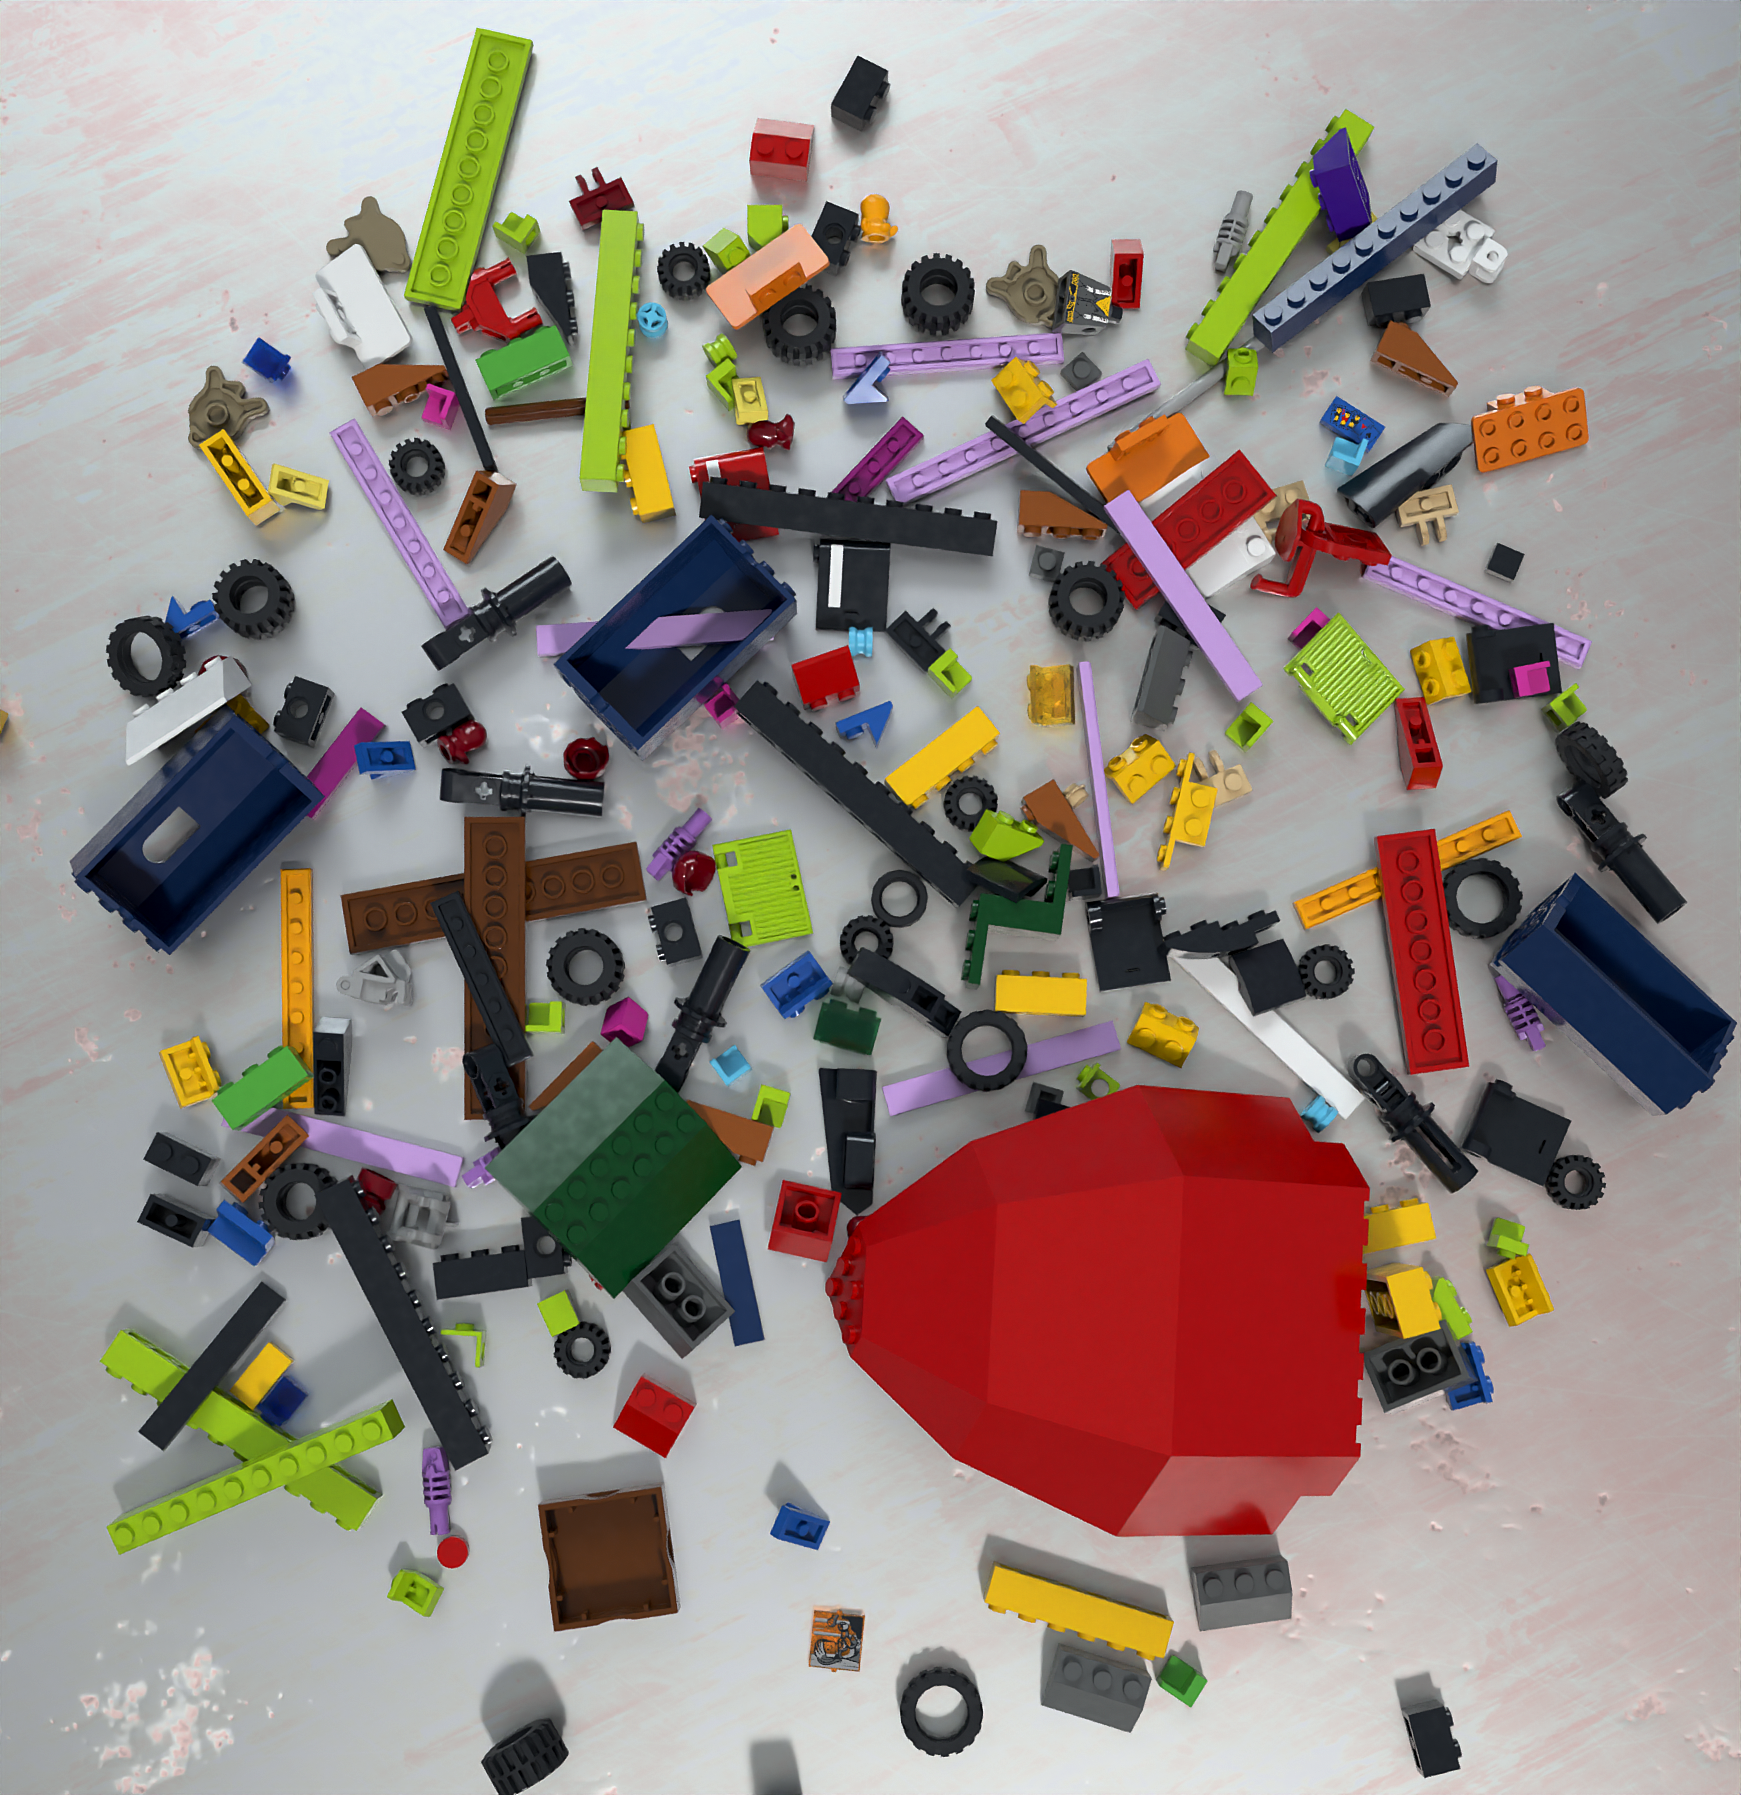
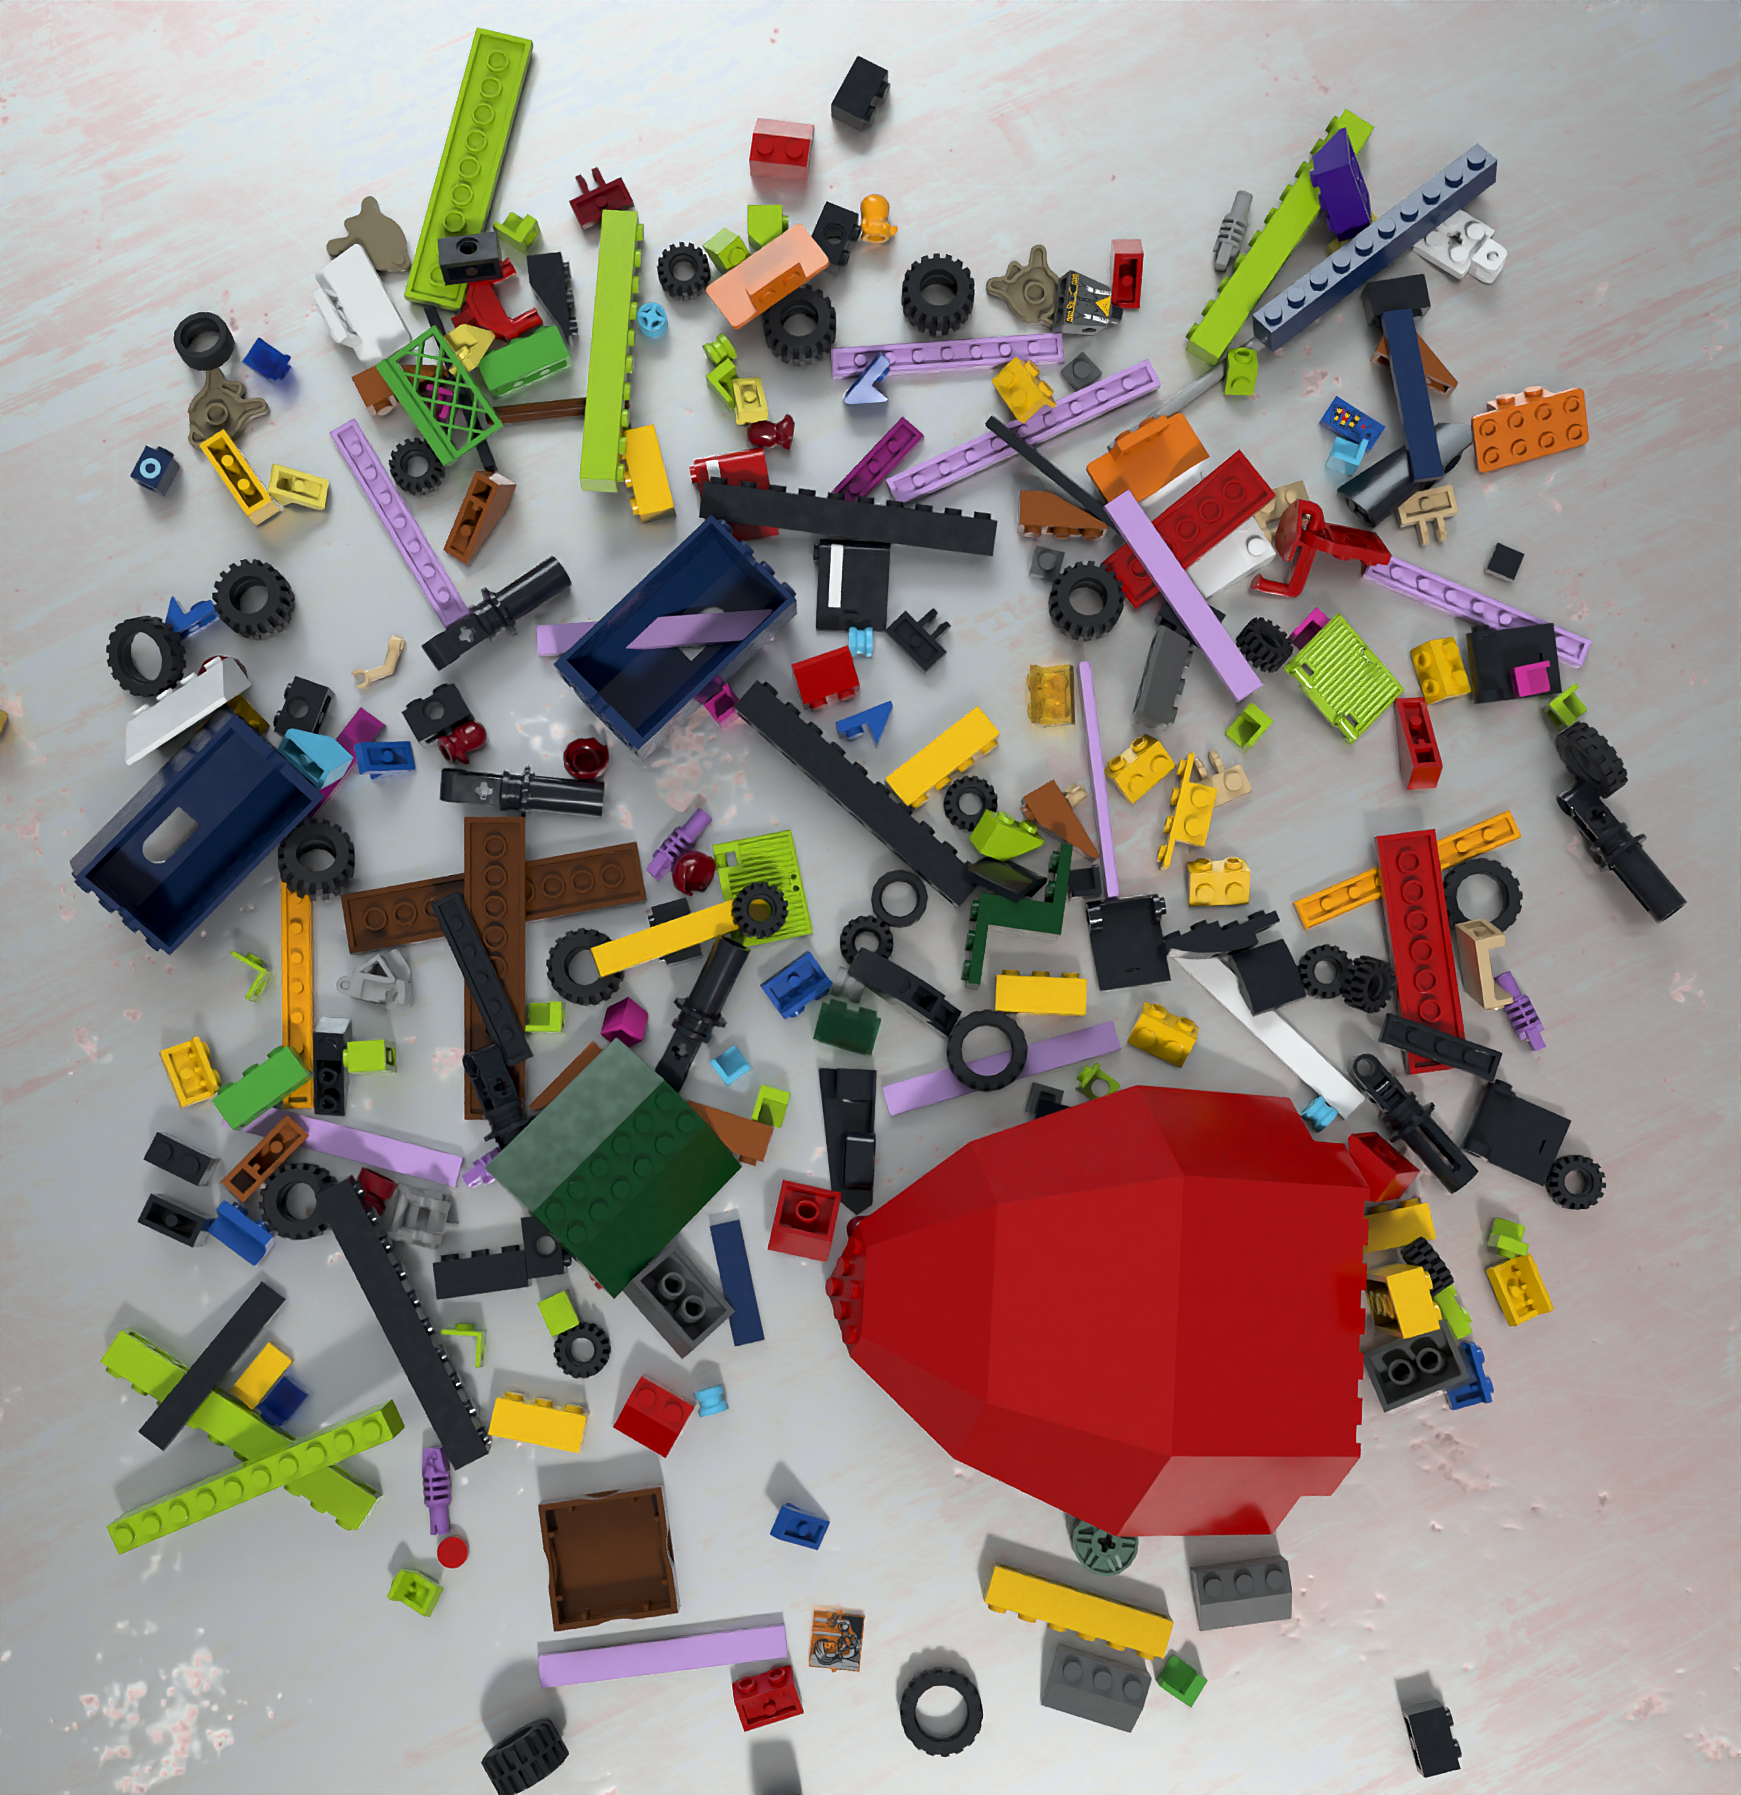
lime panel [928,648,972,699] -> none
dark blue panel [1490,873,1737,1116] -> none
none -> dark blue brick [130,445,181,497]
none -> black tyre [173,312,235,371]
none -> lime bracket [230,950,273,1002]
none -> medium azure slope [277,728,354,790]
none -> black tyre [277,818,355,901]
none -> lime brick [343,1039,397,1075]
none -> tan arm [351,635,406,690]
none -> bright green fence [375,325,505,466]
none -> black brick [438,231,503,286]
none -> light yellow slope [444,324,496,379]
none -> yellow brick [488,1391,590,1453]
none -> lavender tile [538,1623,788,1688]
none -> yellow tile [590,899,770,978]
none -> medium azure wheel [693,1384,729,1417]
none -> black tyre [731,882,789,939]
none -> red bracket [732,1665,804,1732]
none -> sand green wheel [1068,1517,1139,1576]
none -> yellow bracket [1186,857,1250,906]
none -> black tyre [1236,617,1294,673]
none -> black tyre [1341,955,1396,1014]
none -> red slope [1348,1132,1420,1202]
none -> black tile [1378,1013,1503,1081]
none -> dark blue tile [1381,308,1444,483]
none -> black tyre [1400,1236,1454,1297]
none -> tan panel [1455,918,1513,1010]

